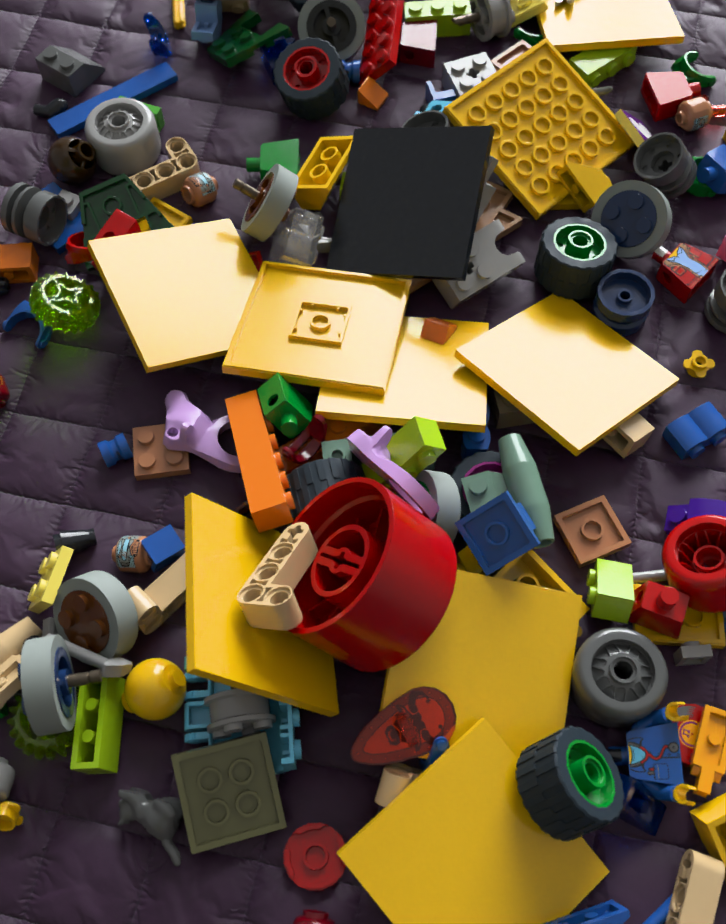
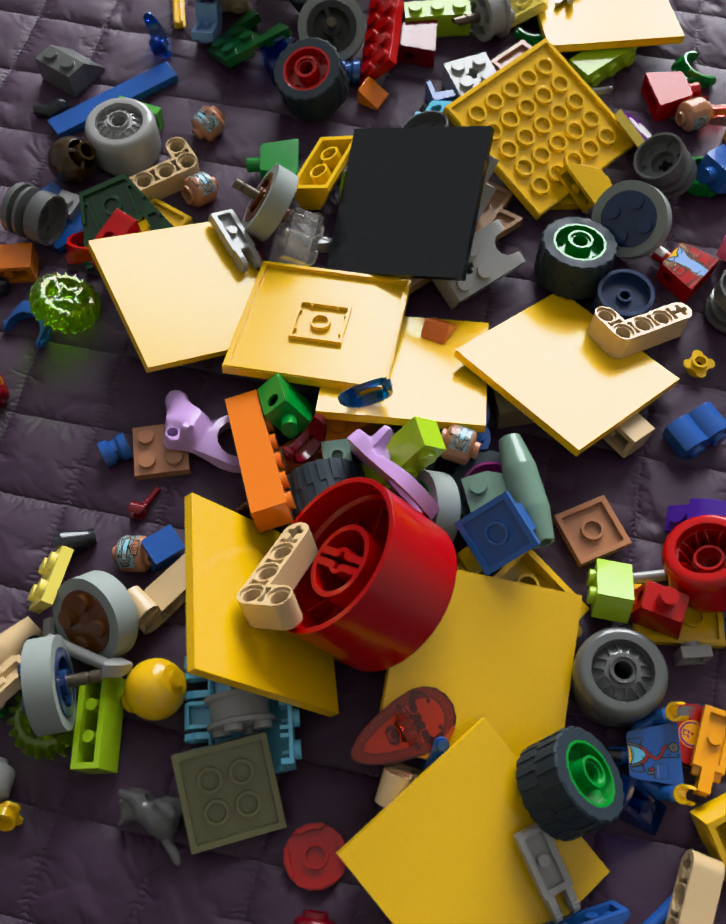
none -> dark red hand [128,487,161,520]
none -> head [191,106,226,142]
none -> light grey hinge [208,209,262,272]
none -> clear blue helmet [338,376,393,408]
none -> nougat head [441,424,481,465]
none -> light grey hinge [512,823,581,923]
none -> tan beam [587,302,692,359]

